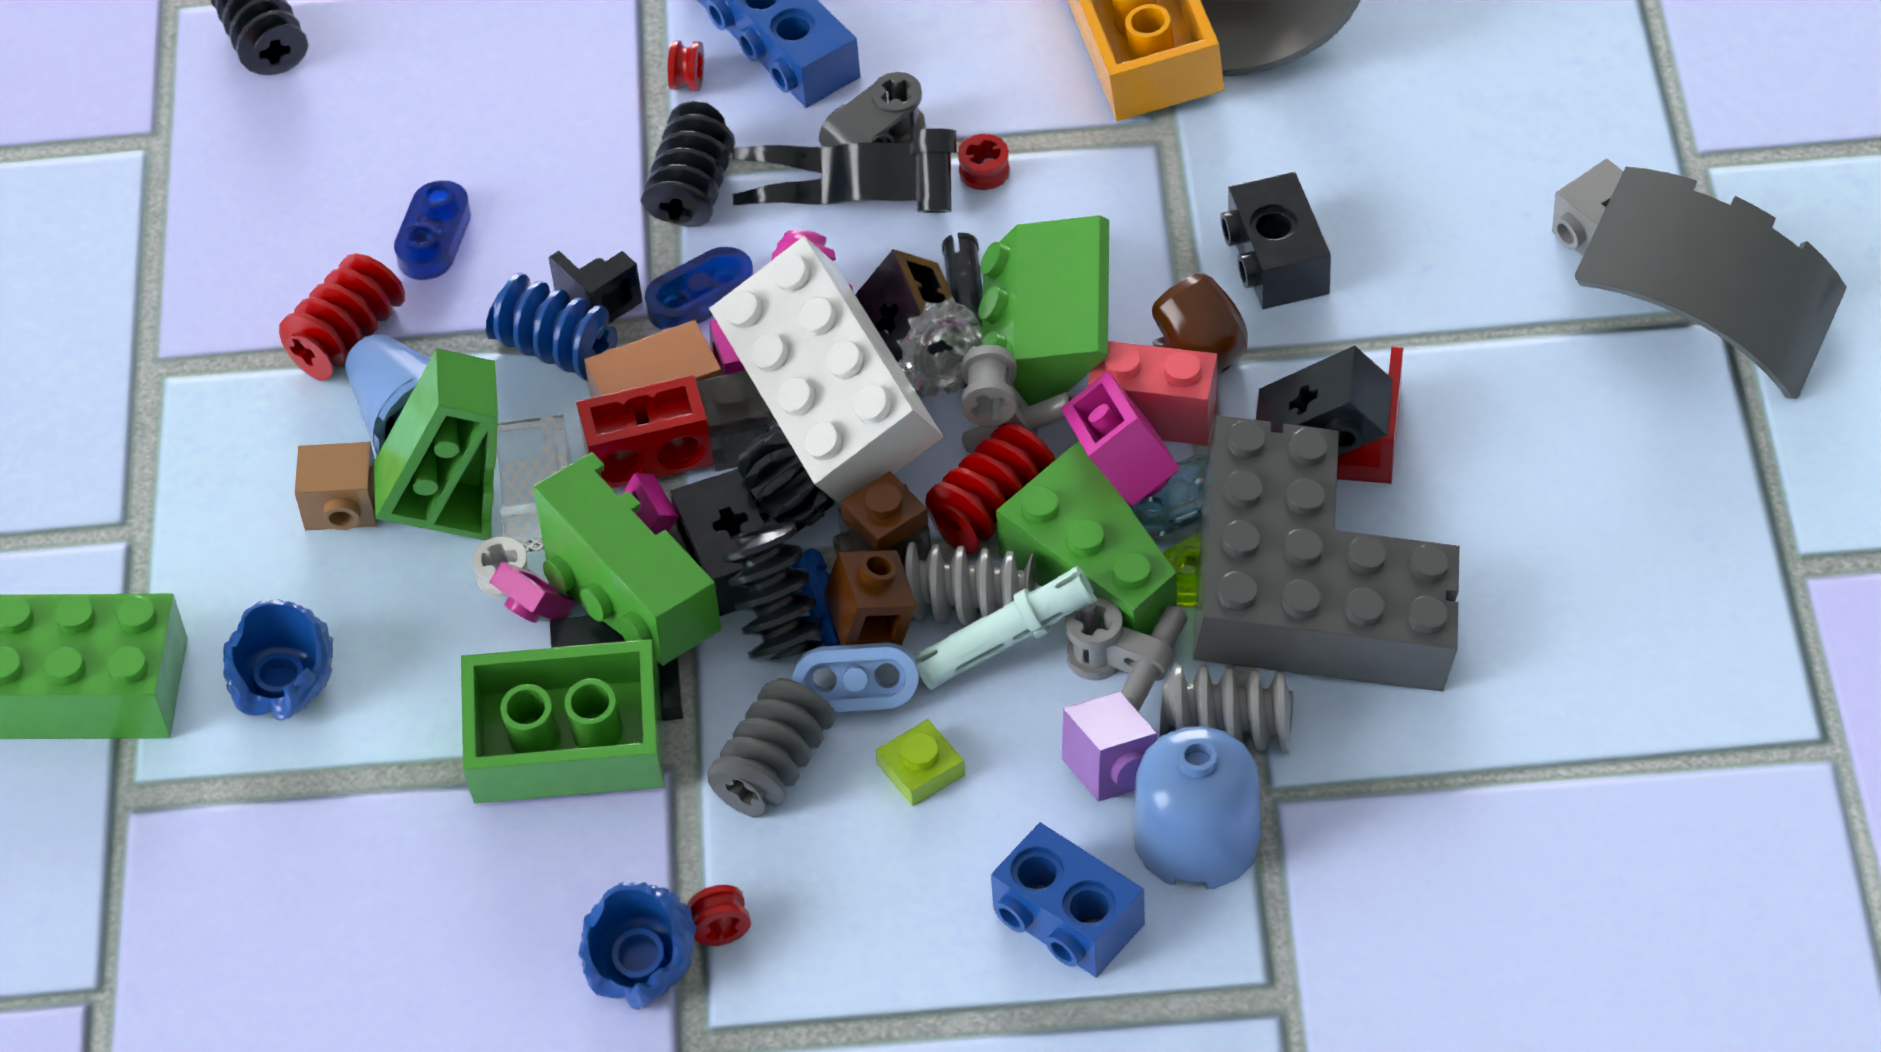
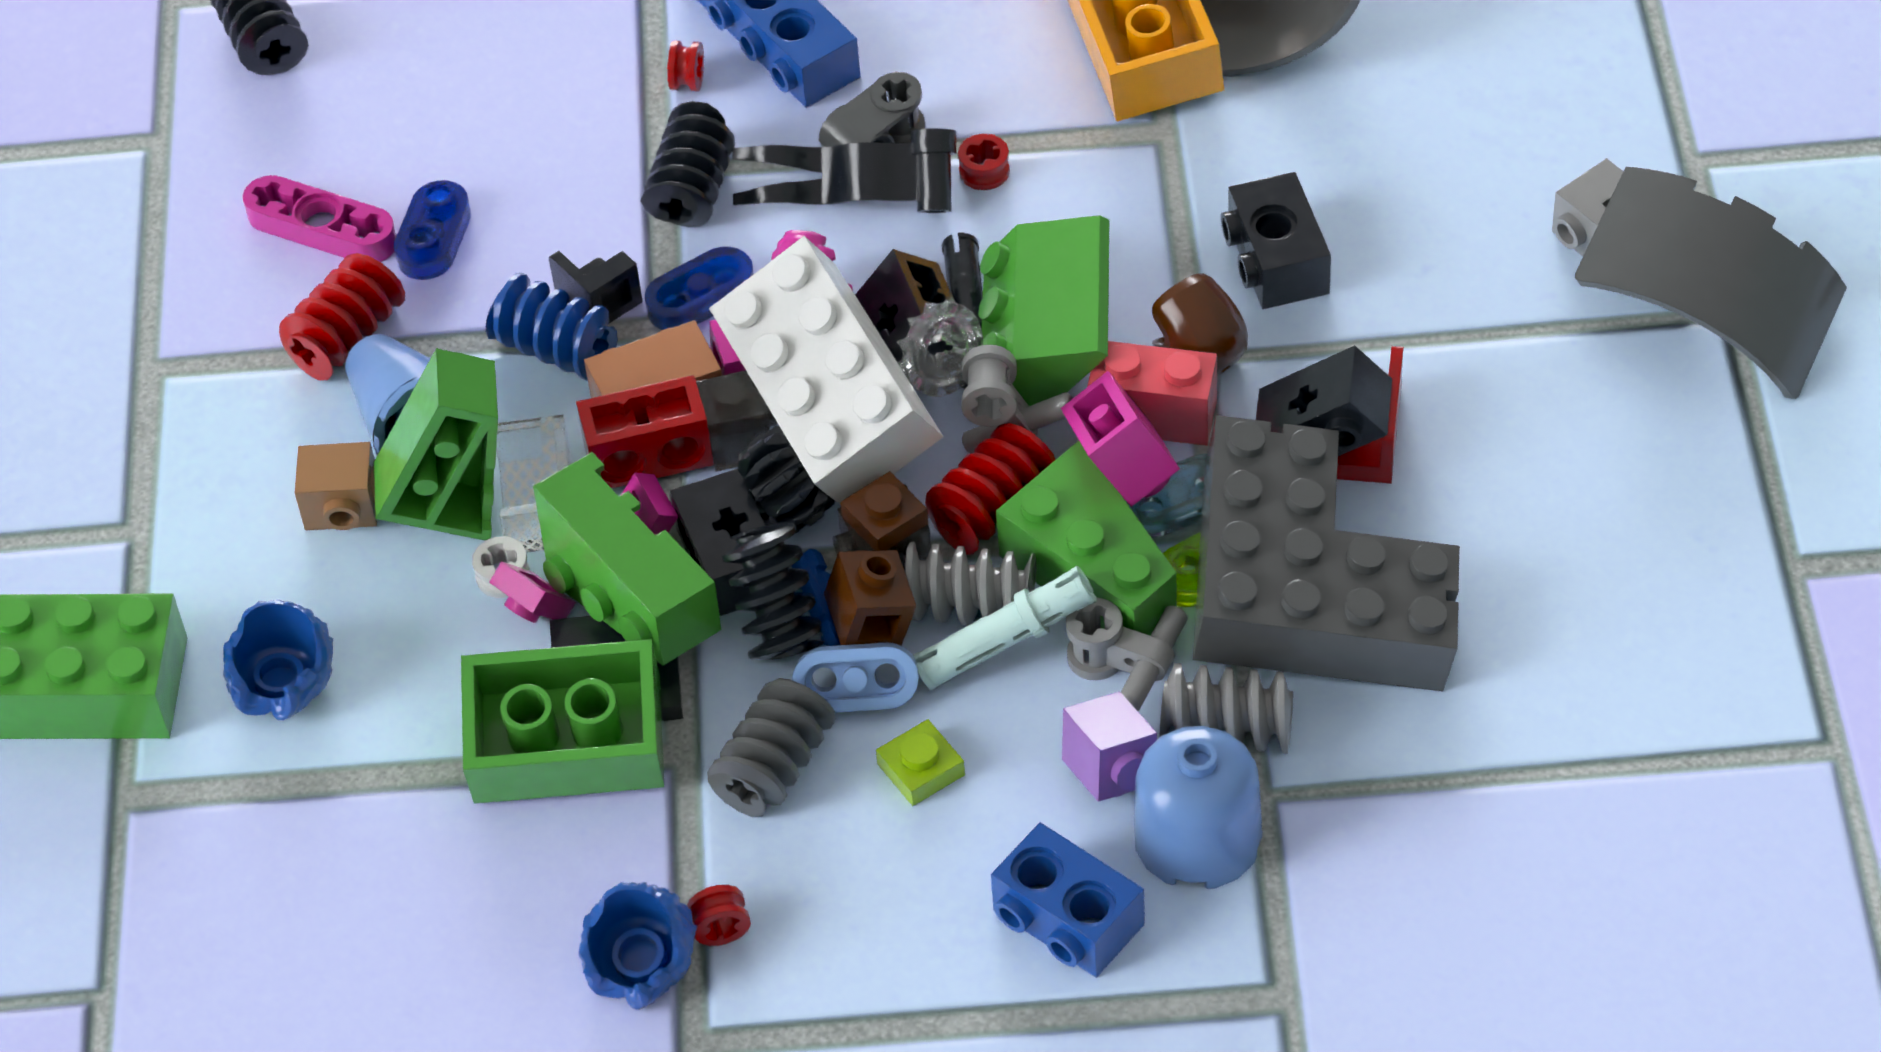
none -> dark pink beam [243,175,398,262]

